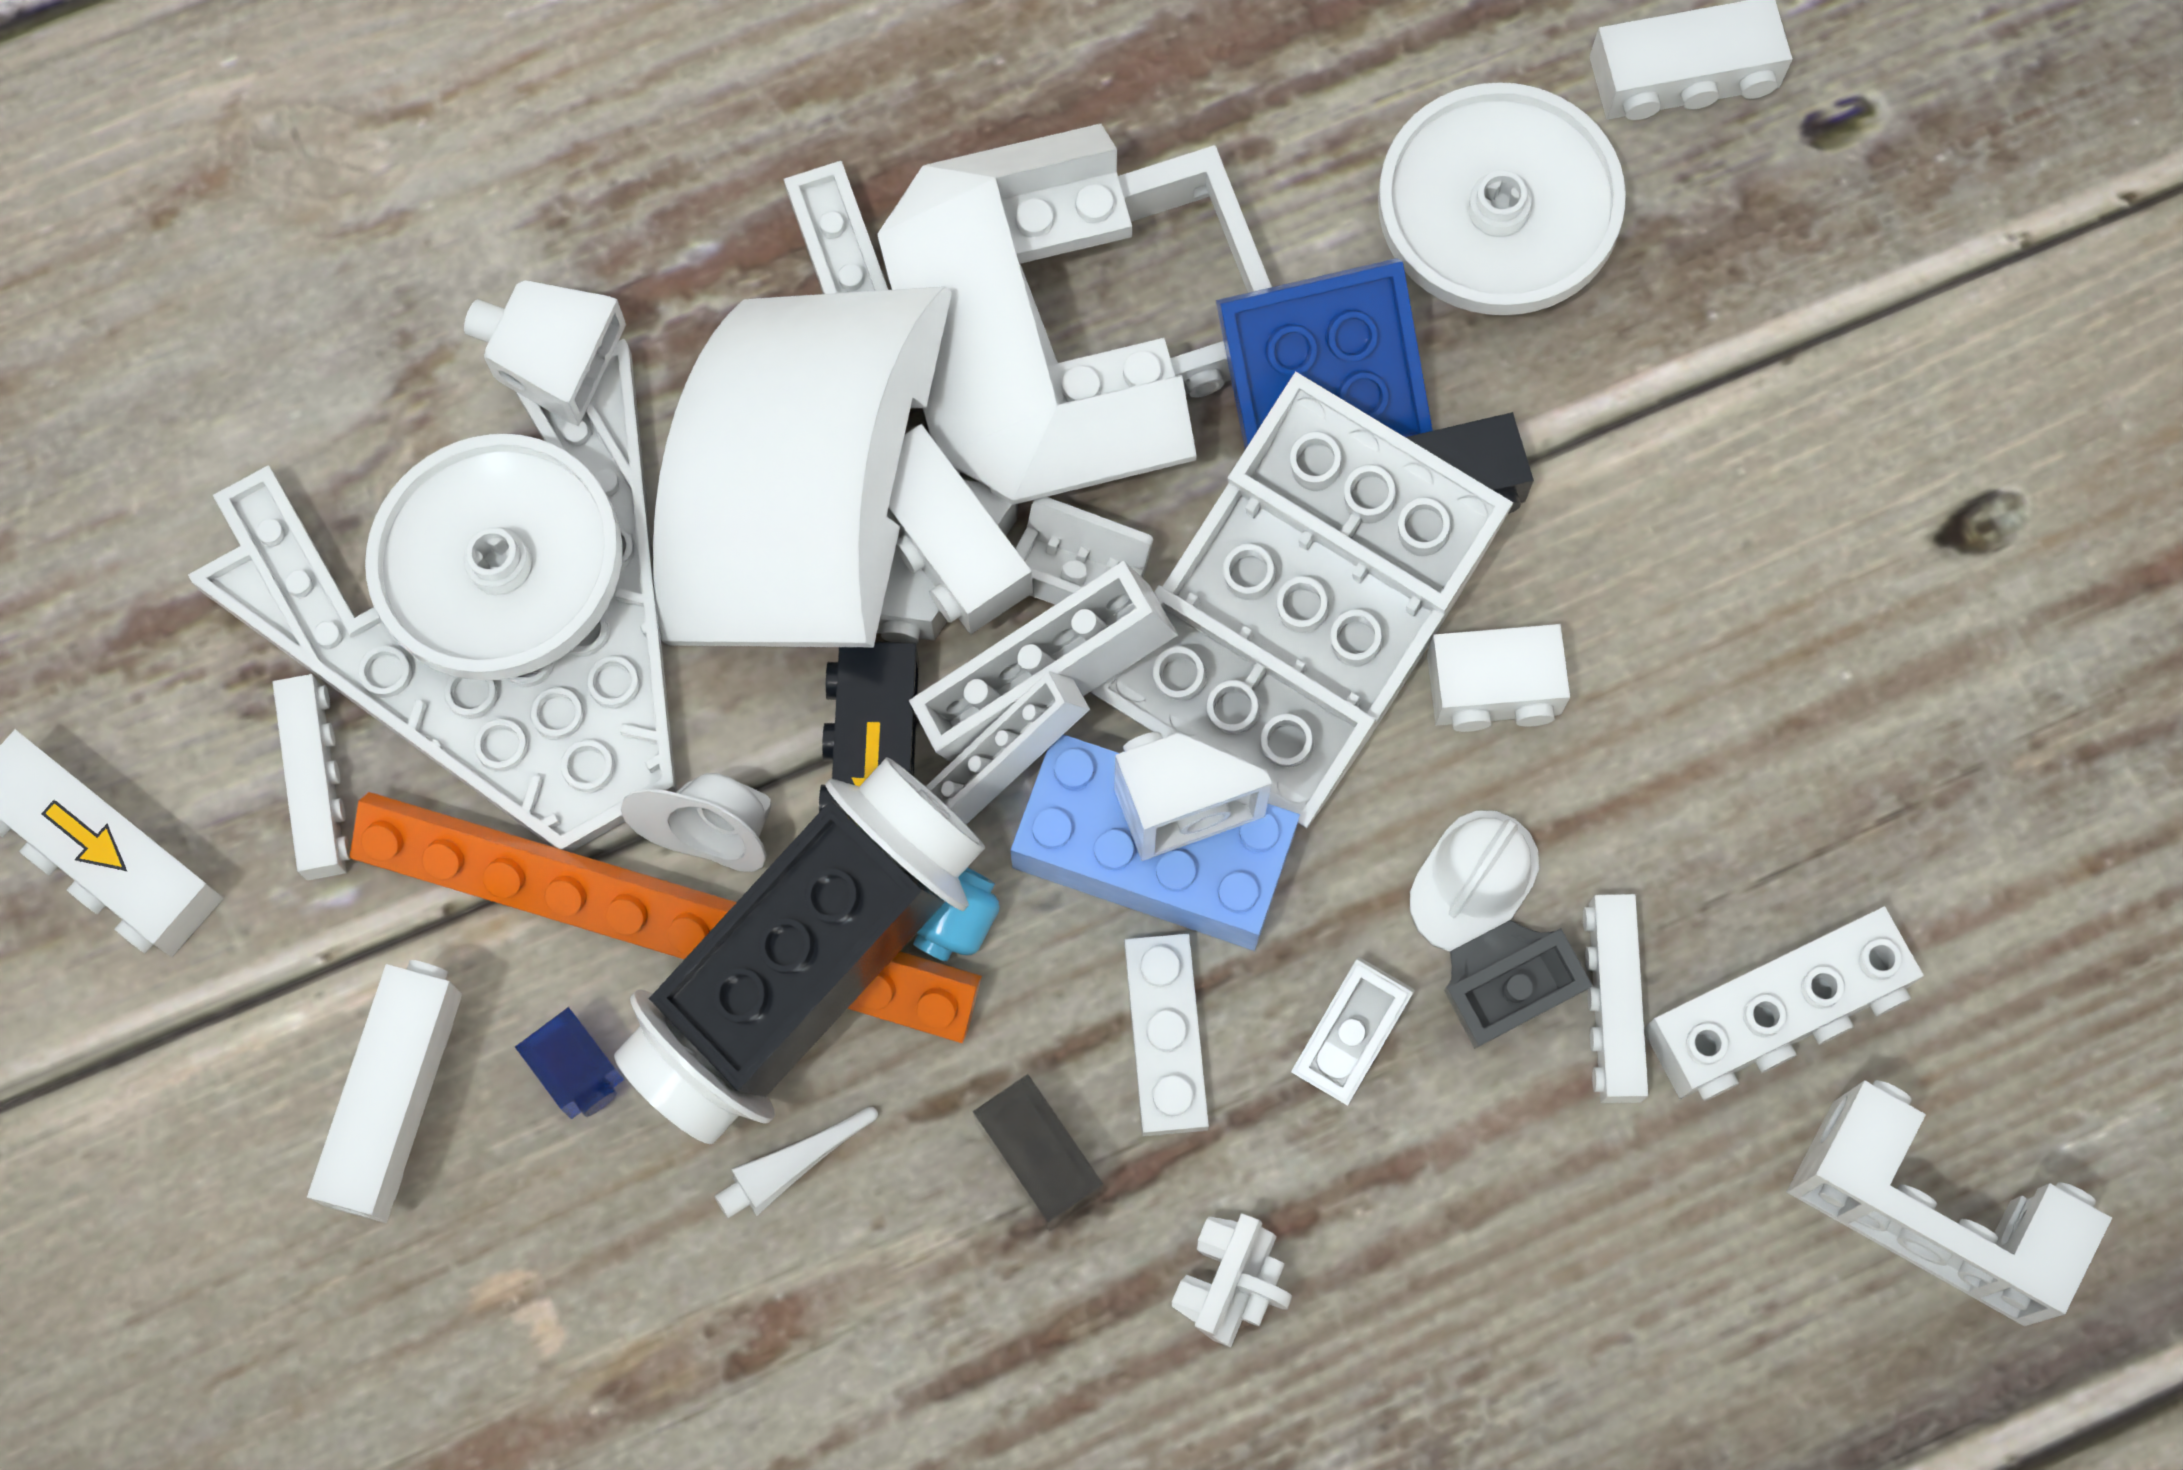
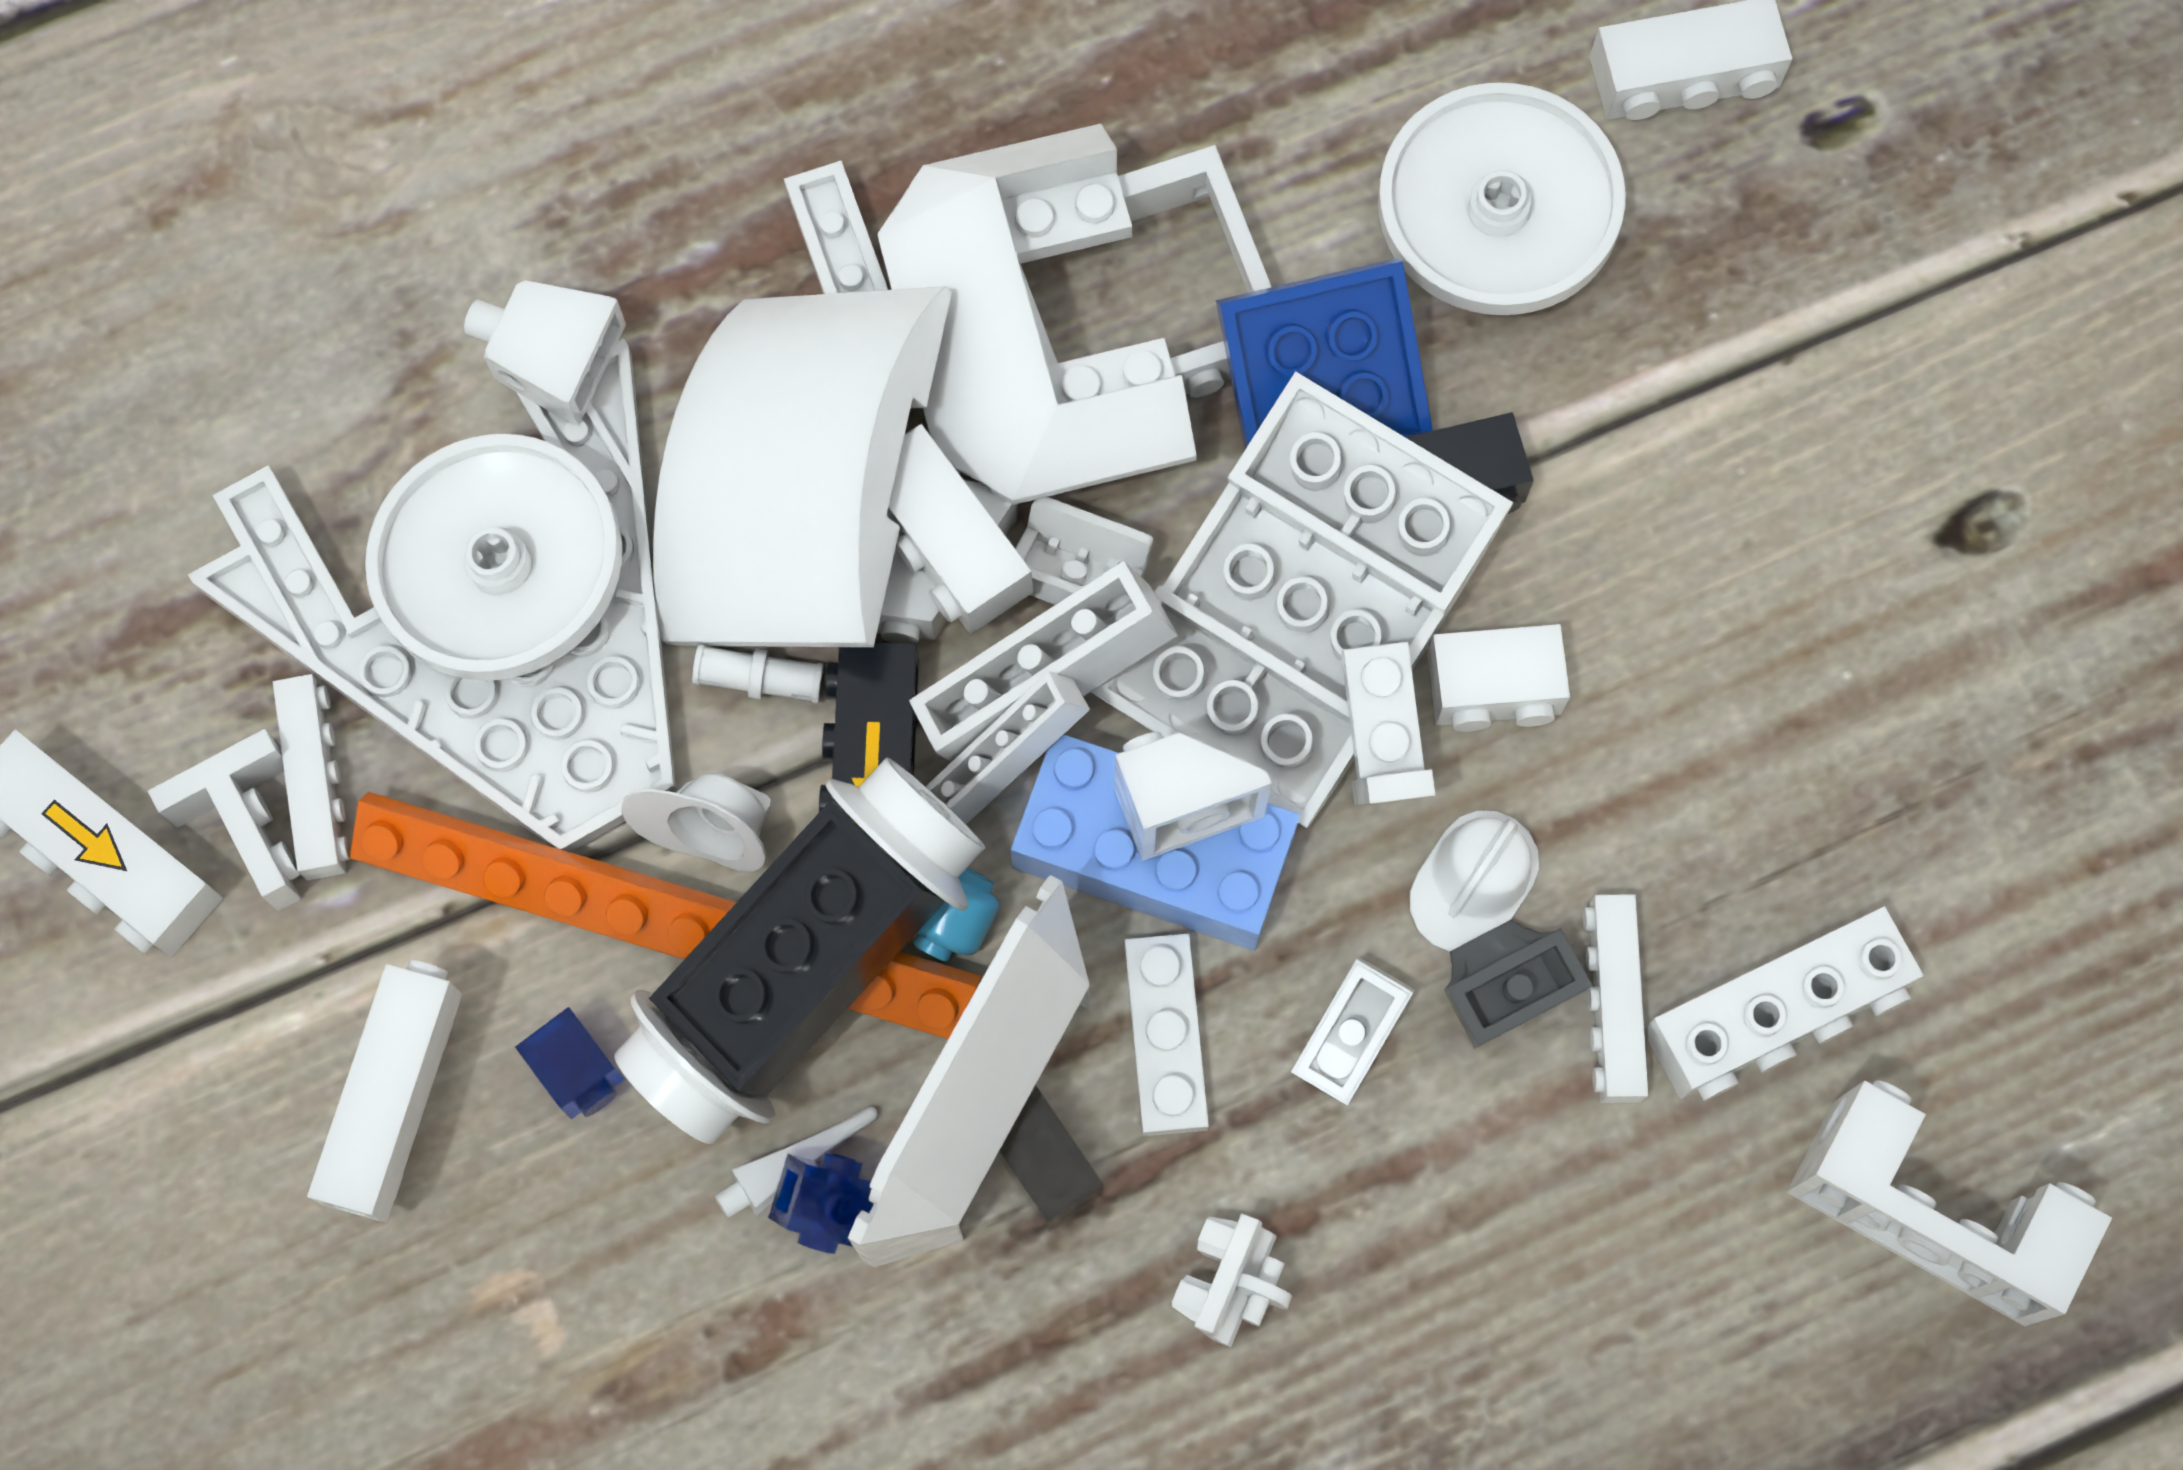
none -> white bracket [148,729,302,911]
none -> white pin [692,644,825,704]
none -> clear blue brick [768,1152,874,1254]
none -> white slope [848,875,1090,1267]
none -> white bracket [1341,642,1435,806]

